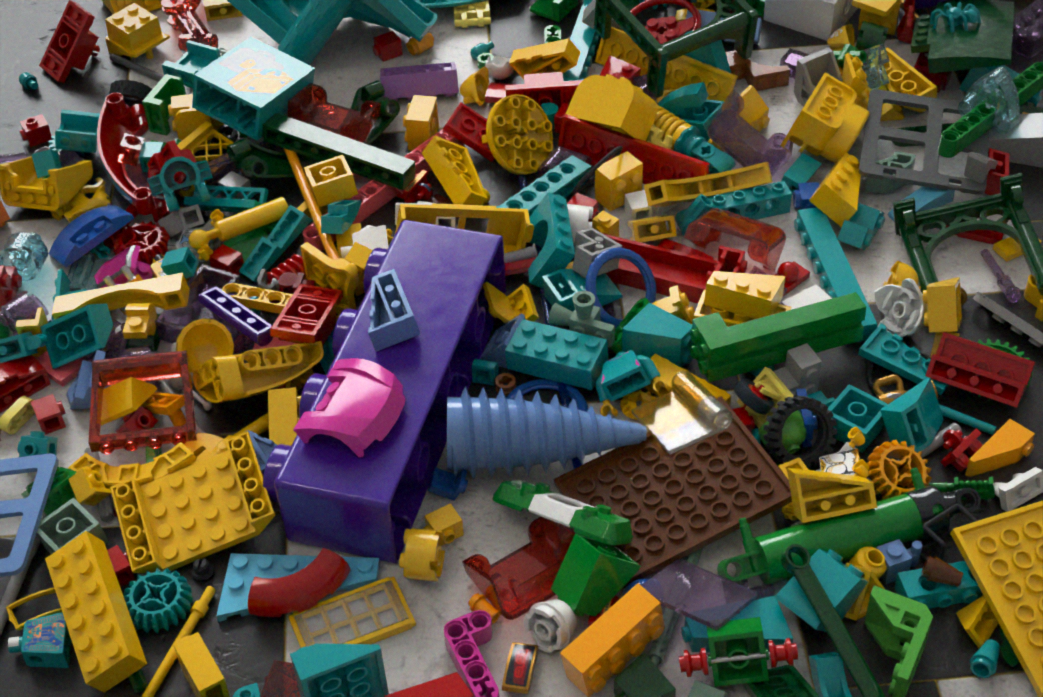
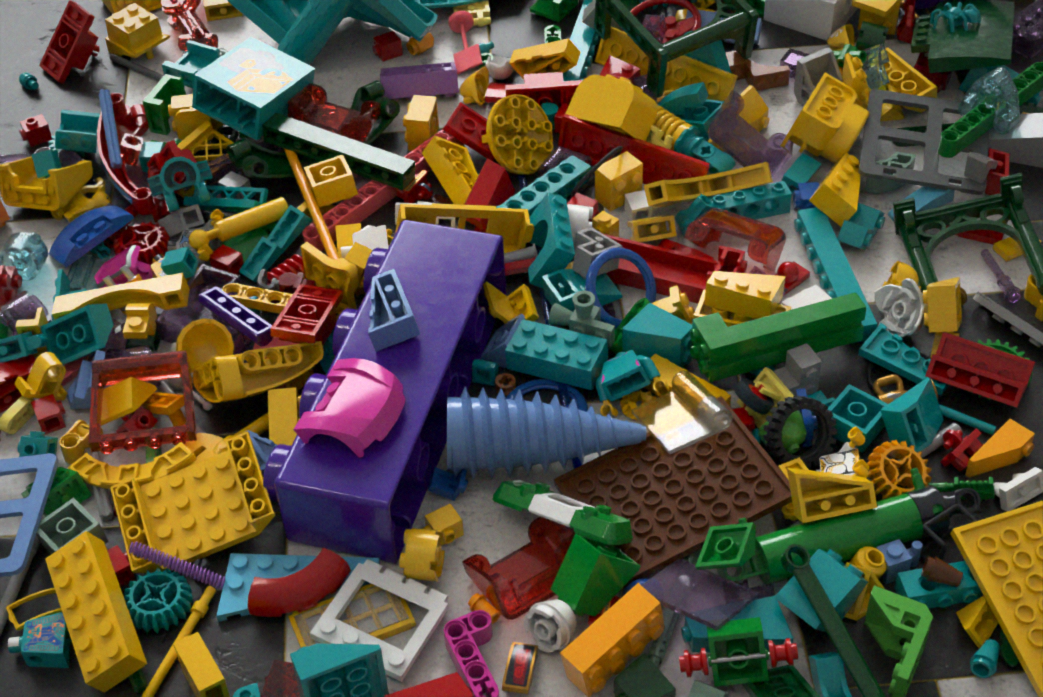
yellow brick [68,466,112,506] -> none
black tyre [109,80,152,108] -> none
teal slope [321,199,361,234] -> none
none -> yellow pin [15,352,67,401]
none -> yellow piece [59,419,103,464]
none -> medium blue axle [99,89,123,169]
none -> medium lavender piece [129,541,225,591]
none -> white hinge [310,559,449,682]
none -> coral piece [448,11,483,74]
none -> red slope [464,158,515,233]
none -> brick [642,15,666,44]
none -> green slope [695,522,756,570]

